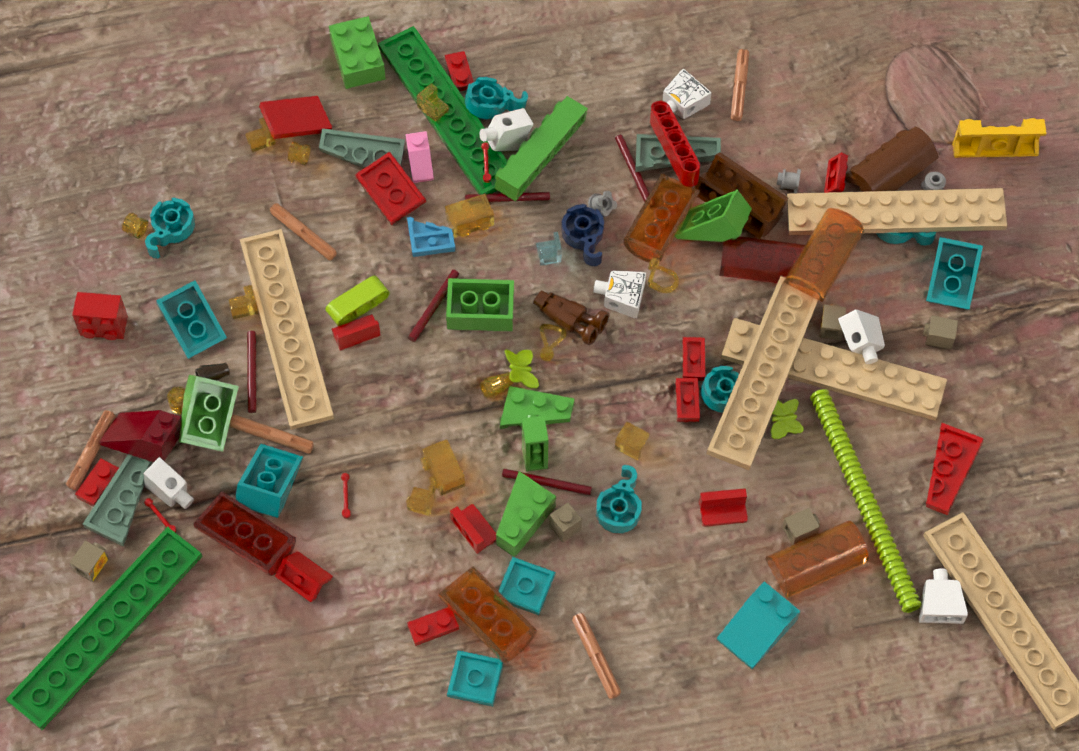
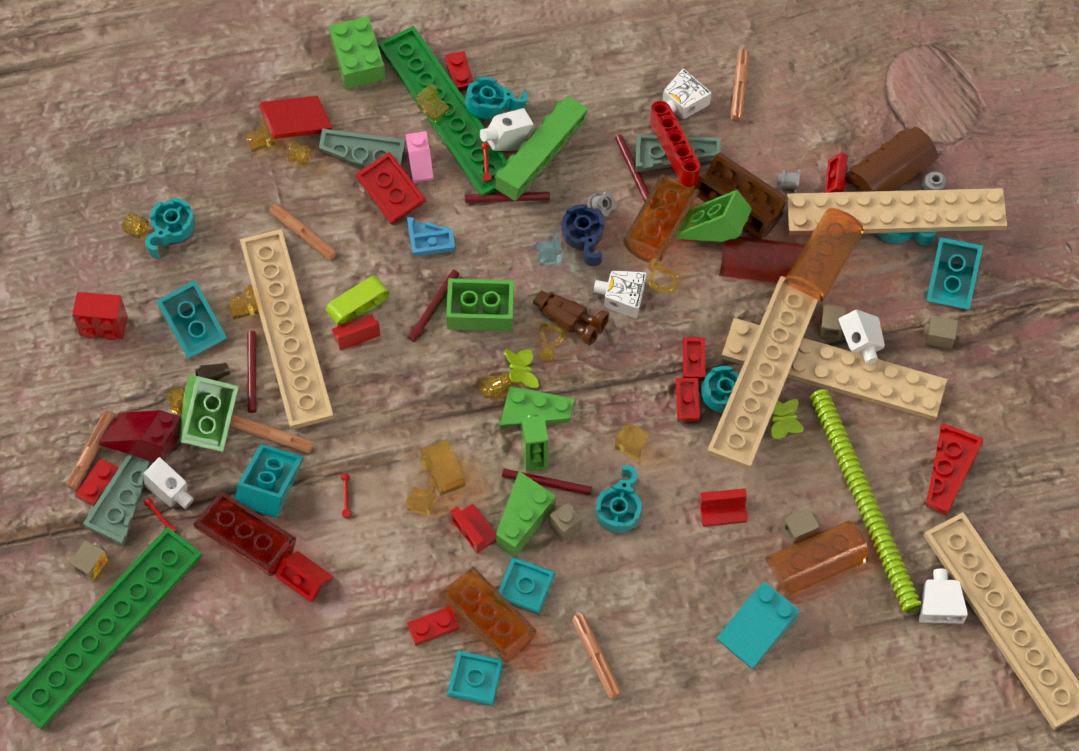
clear yellow brick [445,194,494,238] -> none
yellow piece [953,118,1047,158] -> none

